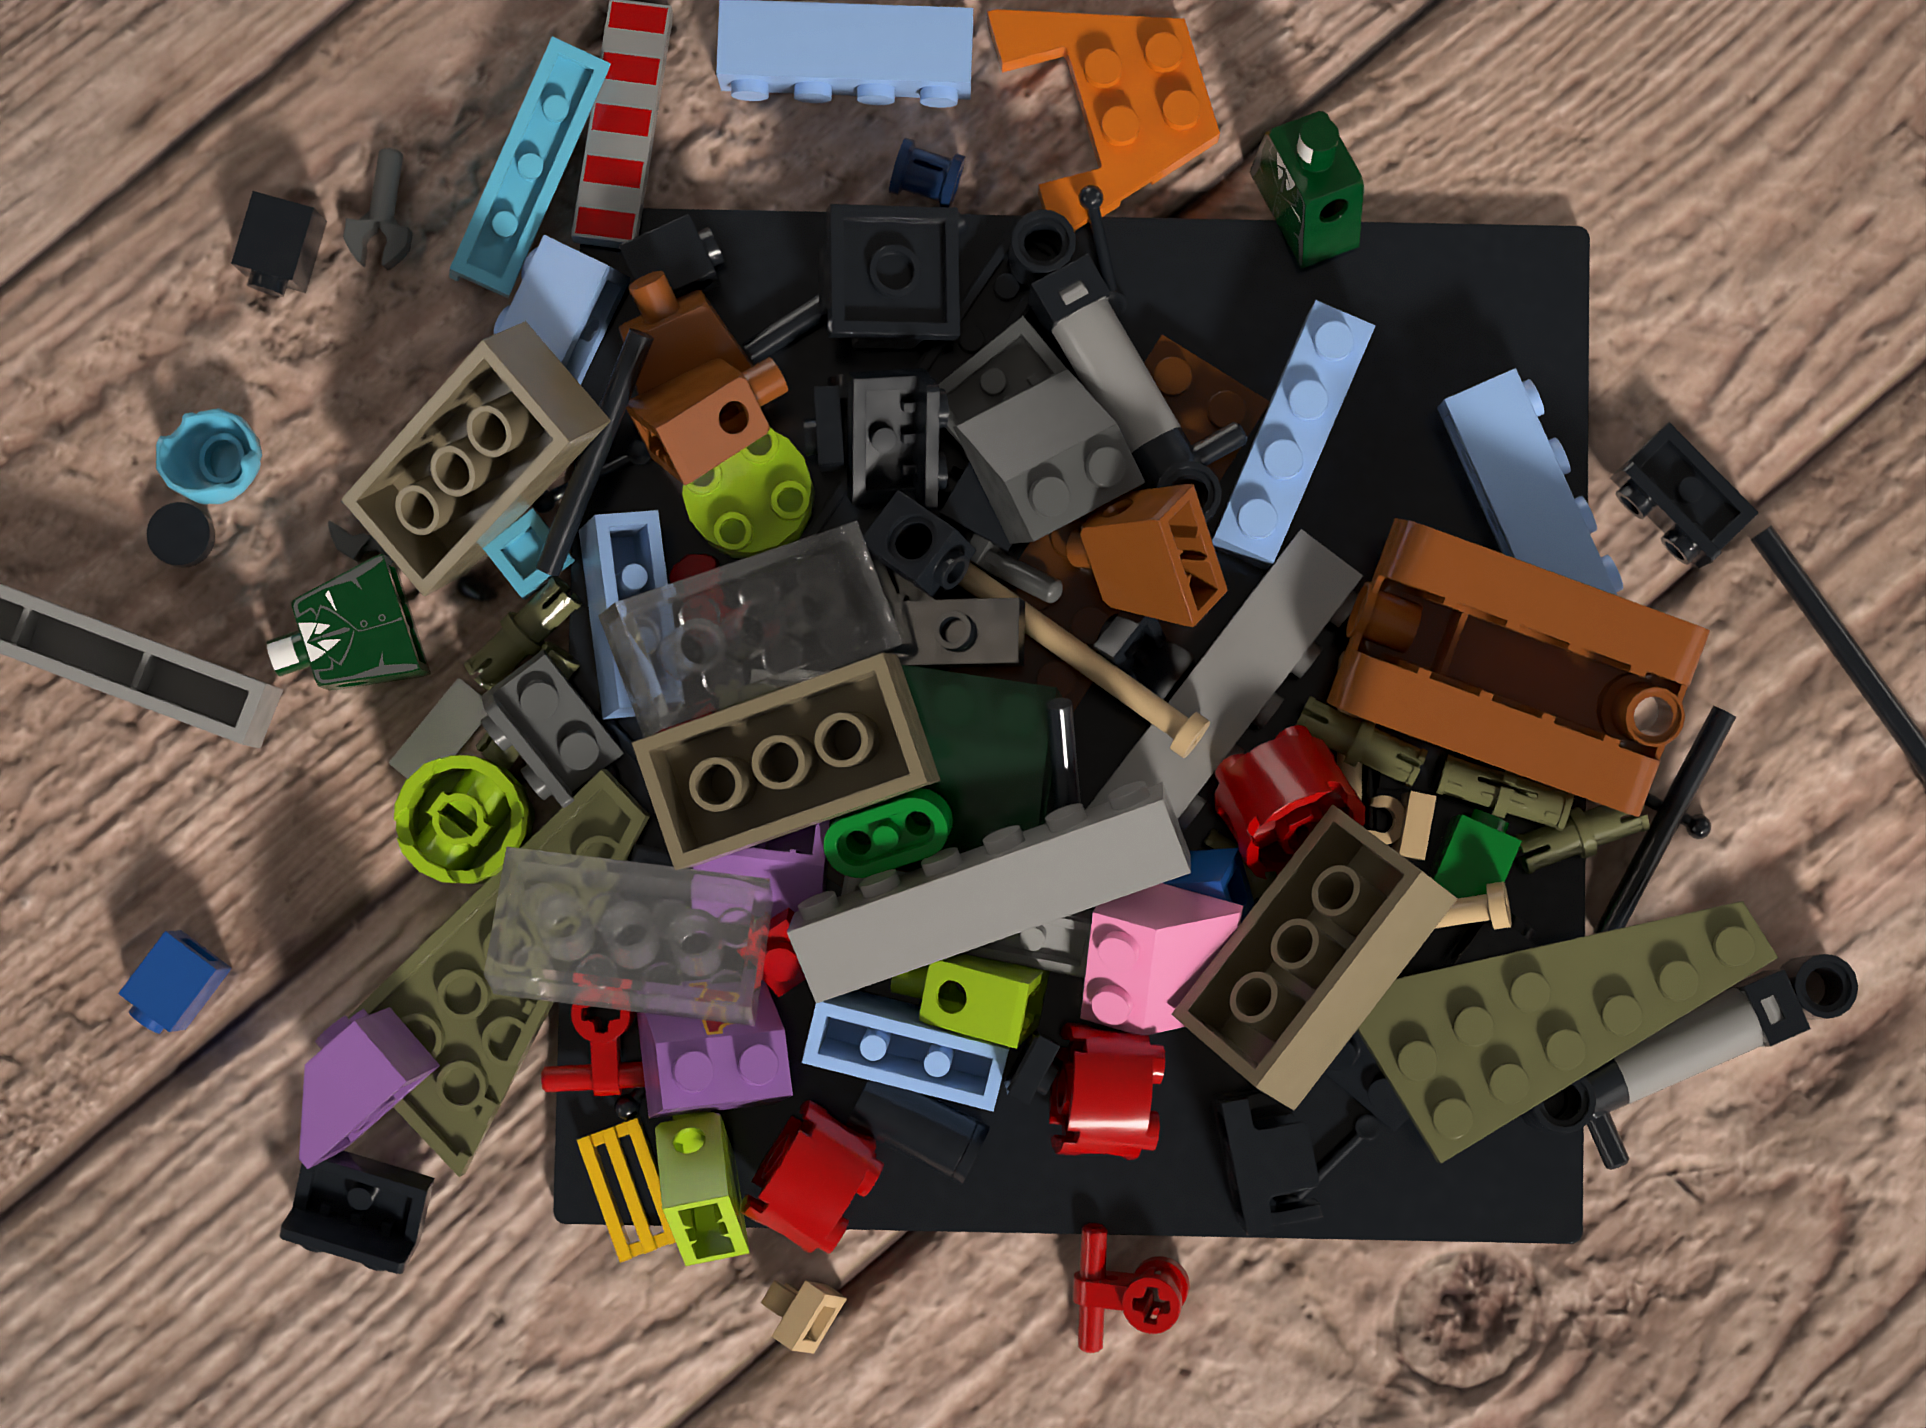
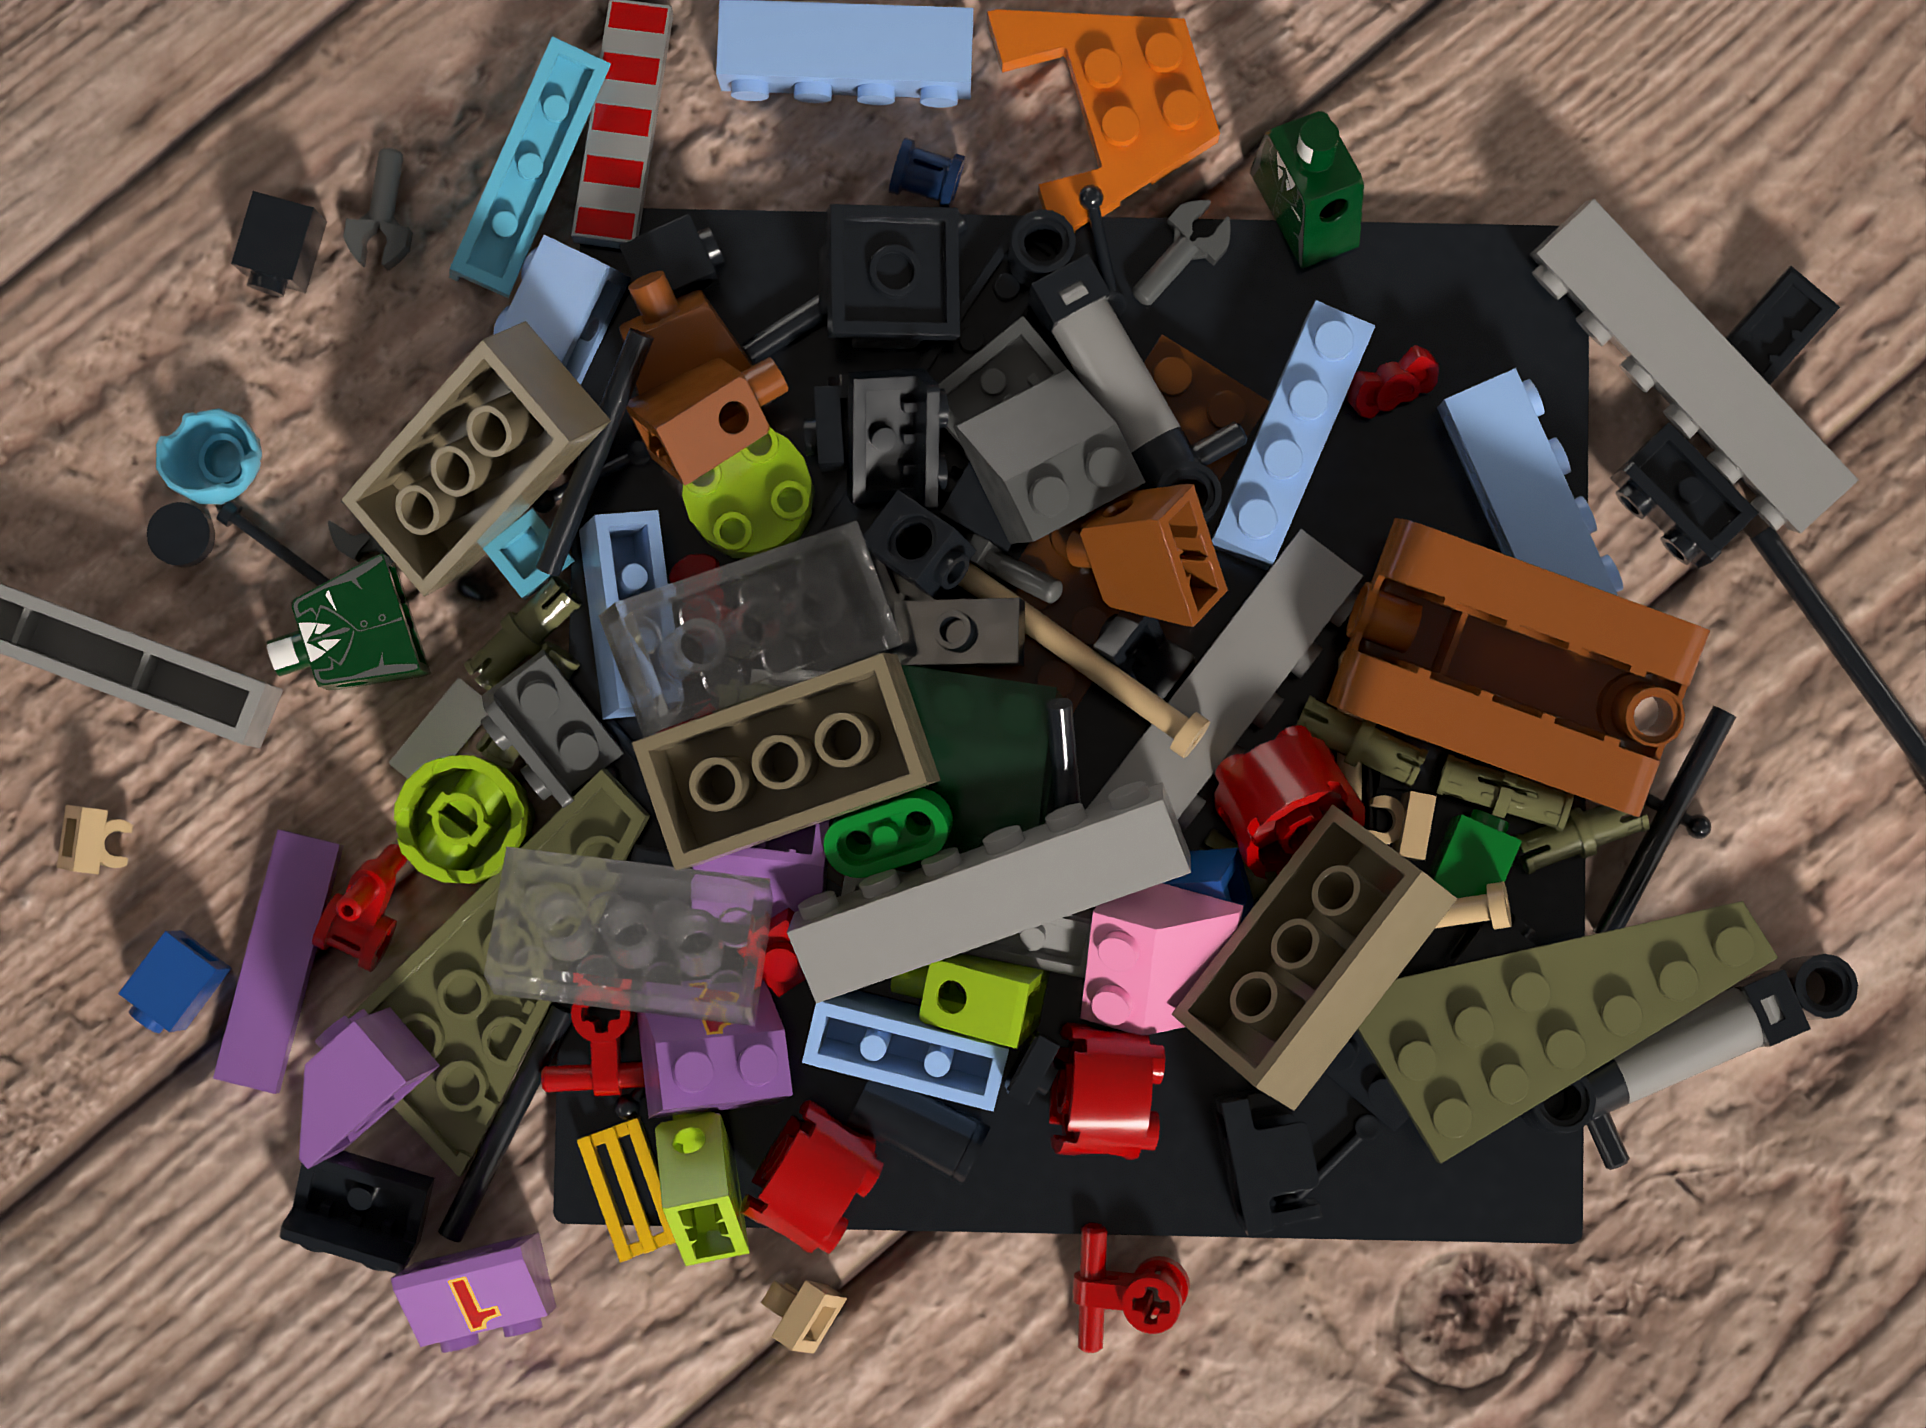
none -> tan tile [57,805,133,874]
none -> medium lavender tile [213,829,344,1094]
none -> black piece [216,500,330,586]
none -> red piece [312,844,408,972]
none -> medium lavender slope [391,1232,556,1353]
none -> black bar [438,1003,572,1243]
none -> dark grey bar [1132,200,1230,306]
none -> red piece [1346,345,1440,419]
none -> light grey brick [1530,199,1859,534]
none -> black plate [1725,266,1840,385]

